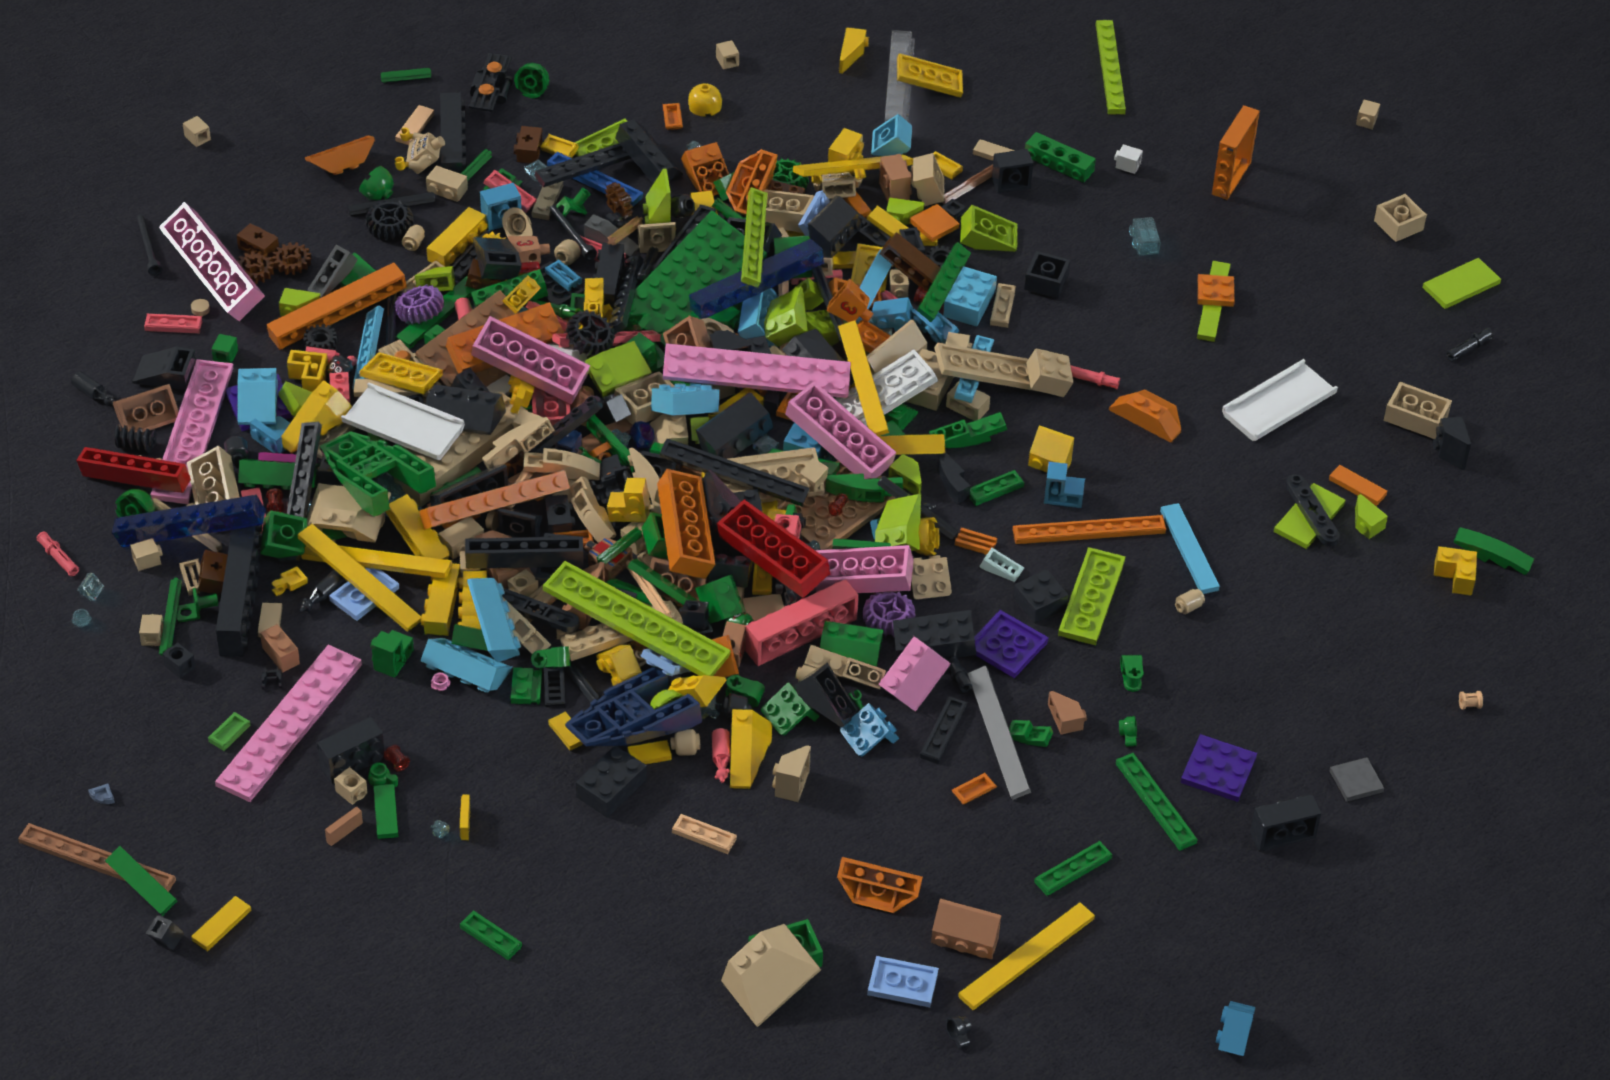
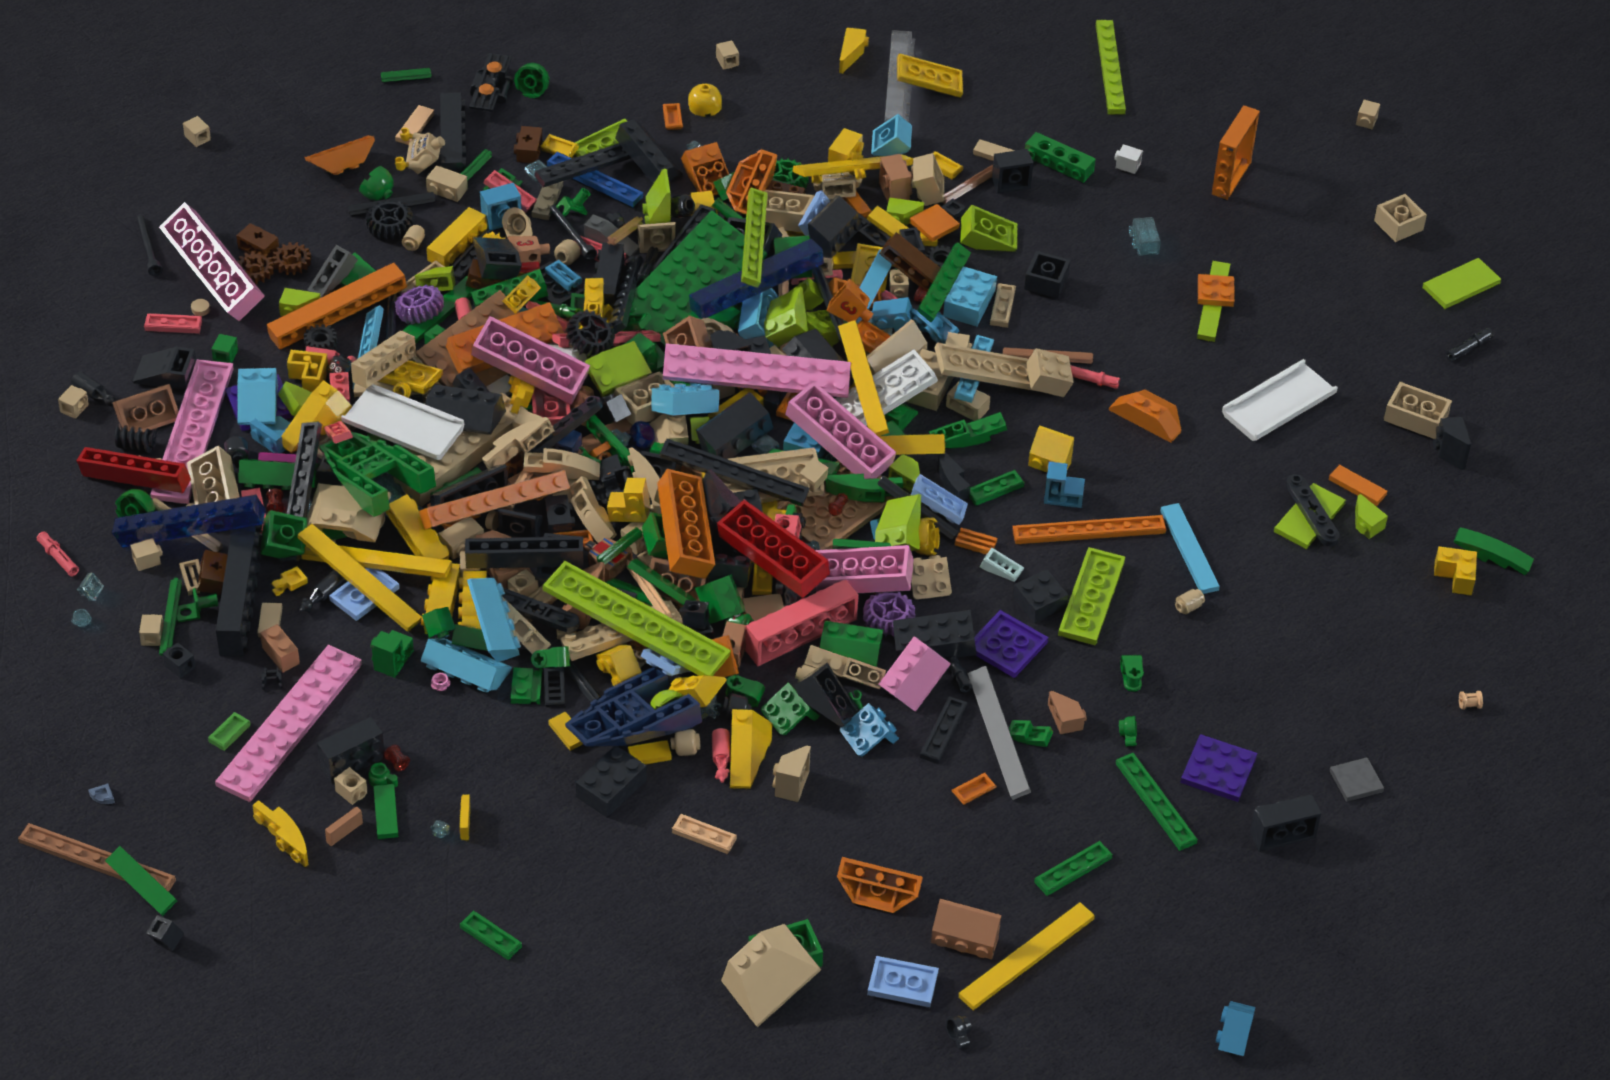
yellow tile [191,896,251,951] -> none
reddish brown gear [605,182,633,219] -> none
none -> tan brick [58,385,89,419]
none -> yellow slope [253,800,309,867]
none -> coral tile [324,421,353,444]
none -> tan brick [351,331,416,388]
none -> yellow plate [393,382,411,398]
none -> green brick [422,607,456,639]
none -> light blue plate [911,474,968,525]
none -> nougat axle [1003,348,1093,364]

